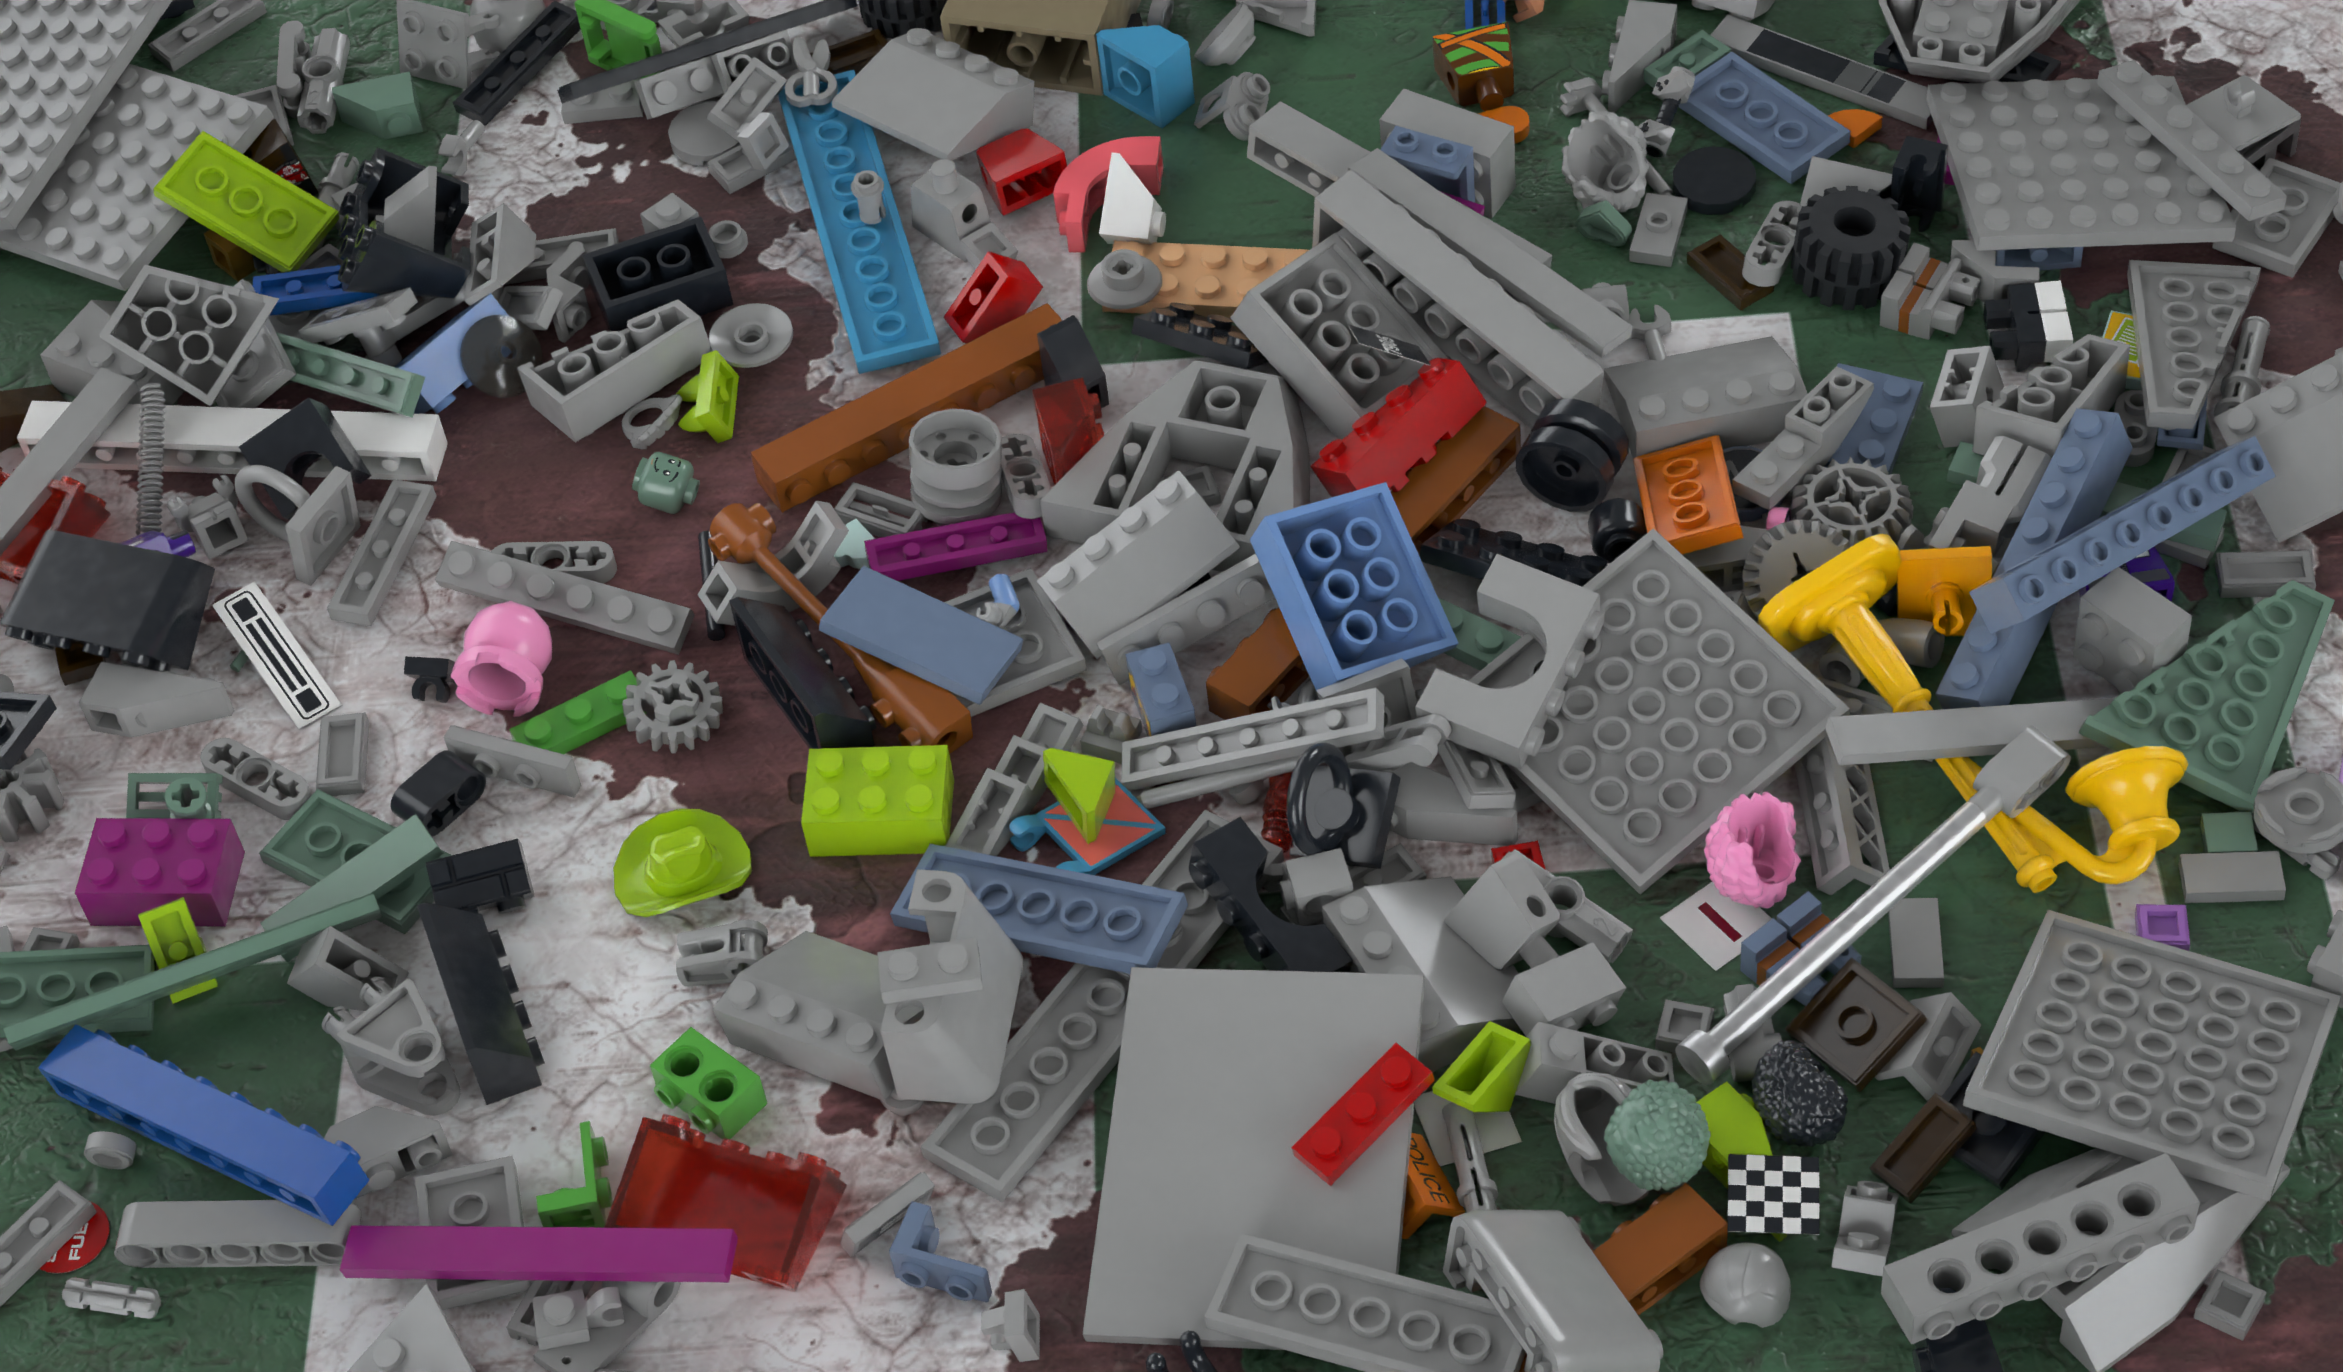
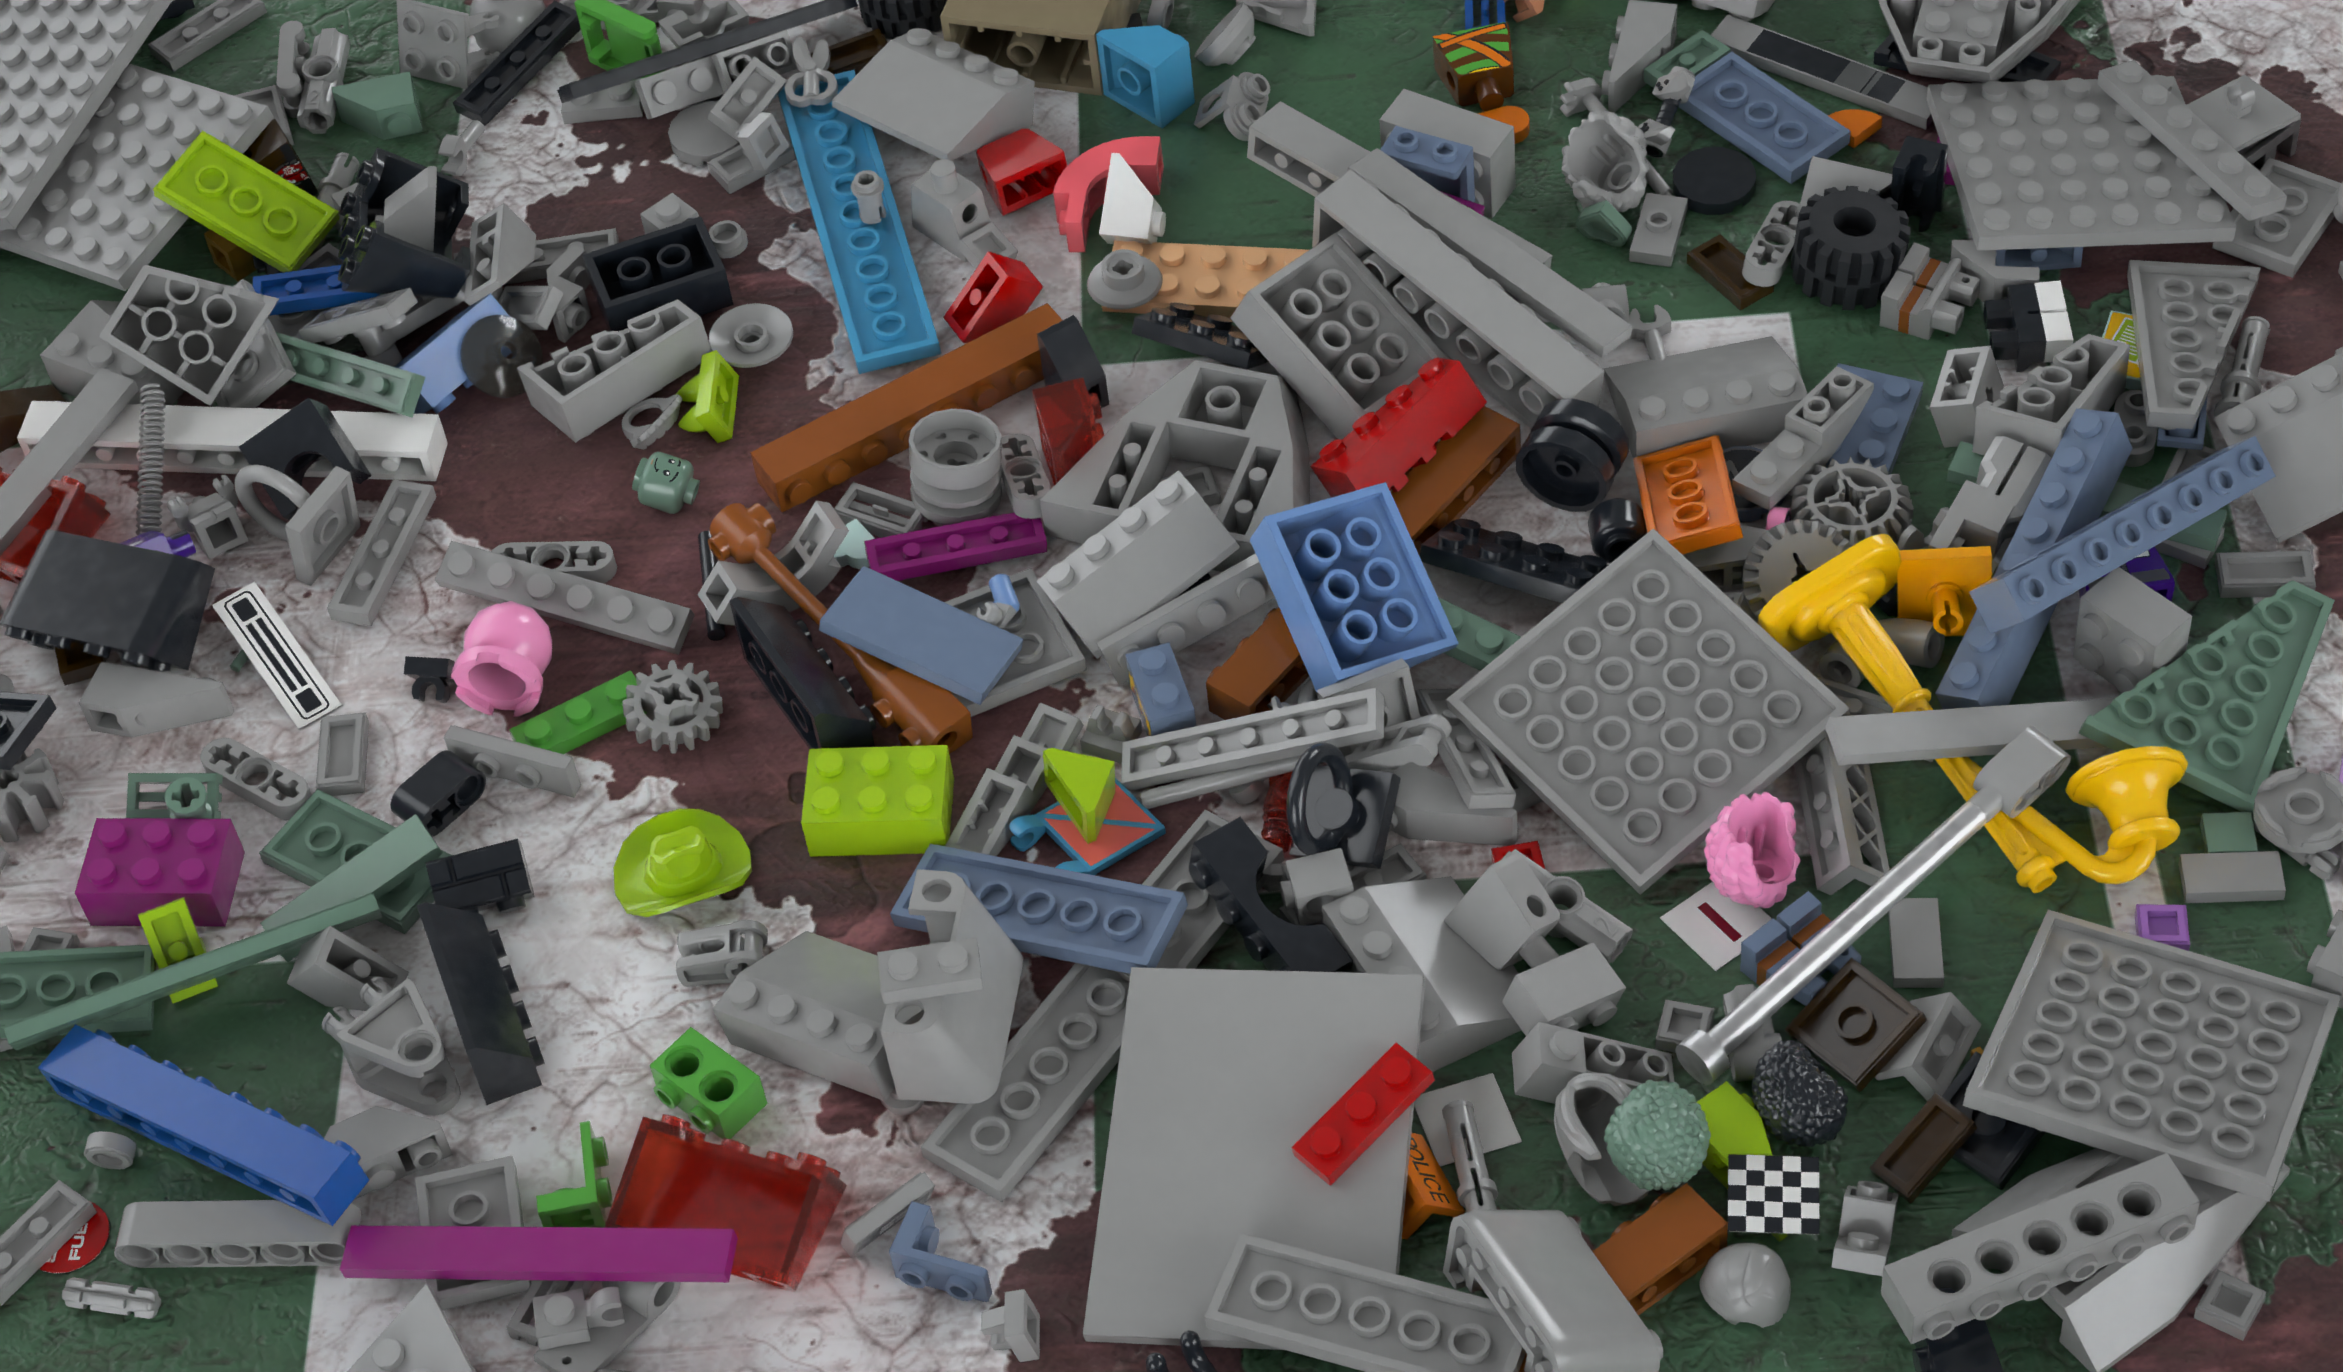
black sticker [1348,324,1430,365] -> none
light grey arch [1415,554,1605,769] -> none
lime slope [1432,1021,1531,1112] -> none

